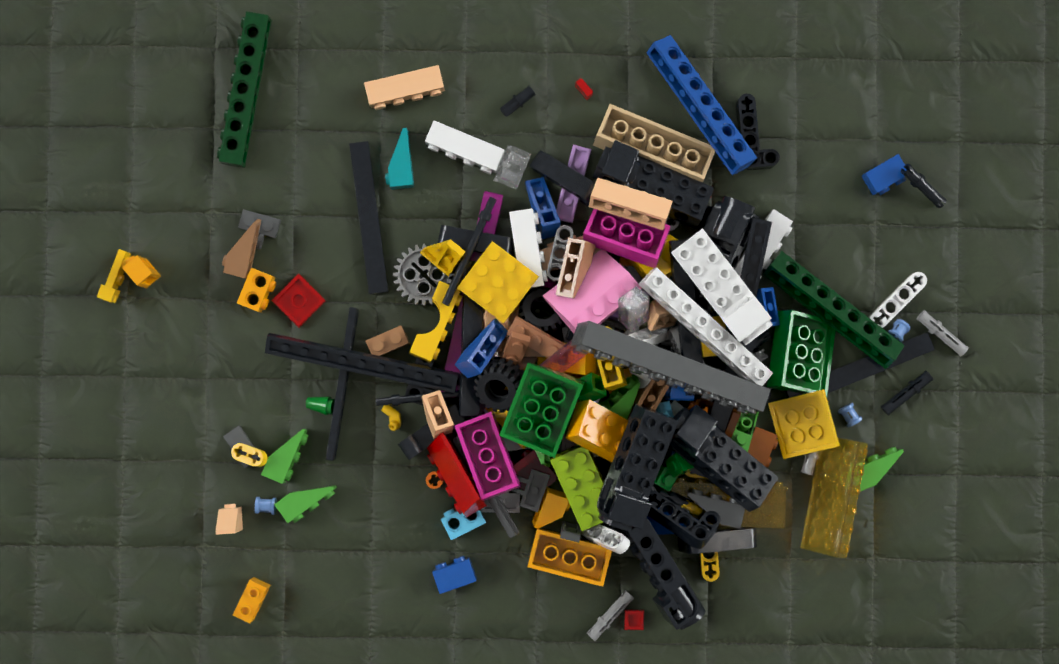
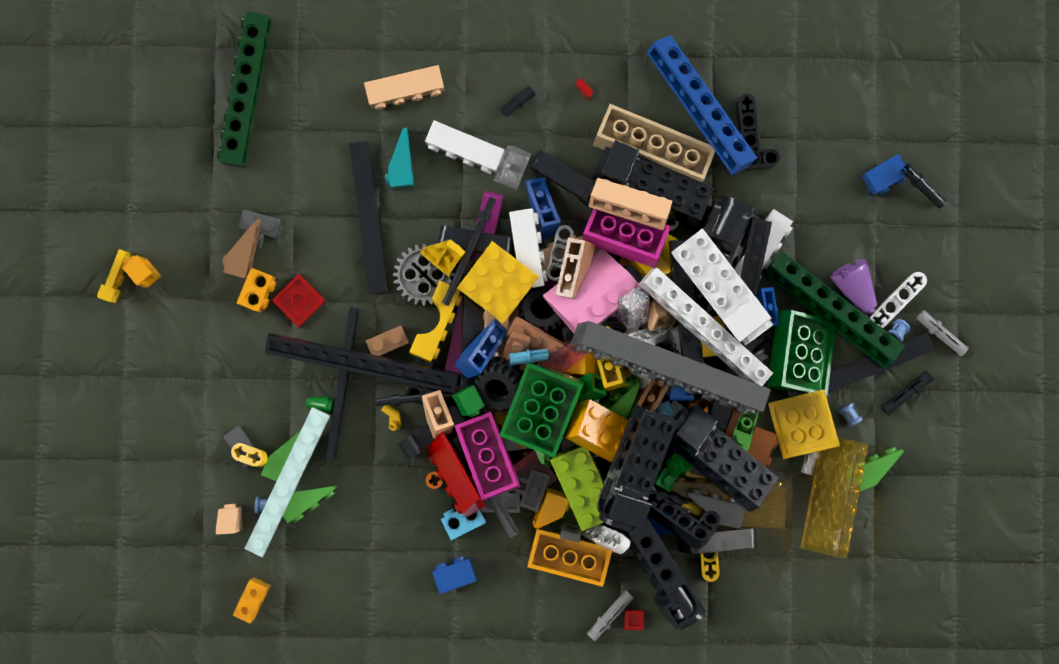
lavender tile [556,145,591,223] -> none
none -> light aqua plate [245,407,330,557]
none -> green brick [452,385,485,417]
none -> medium azure axle [509,349,549,366]
none -> medium lavender cone [831,259,877,315]

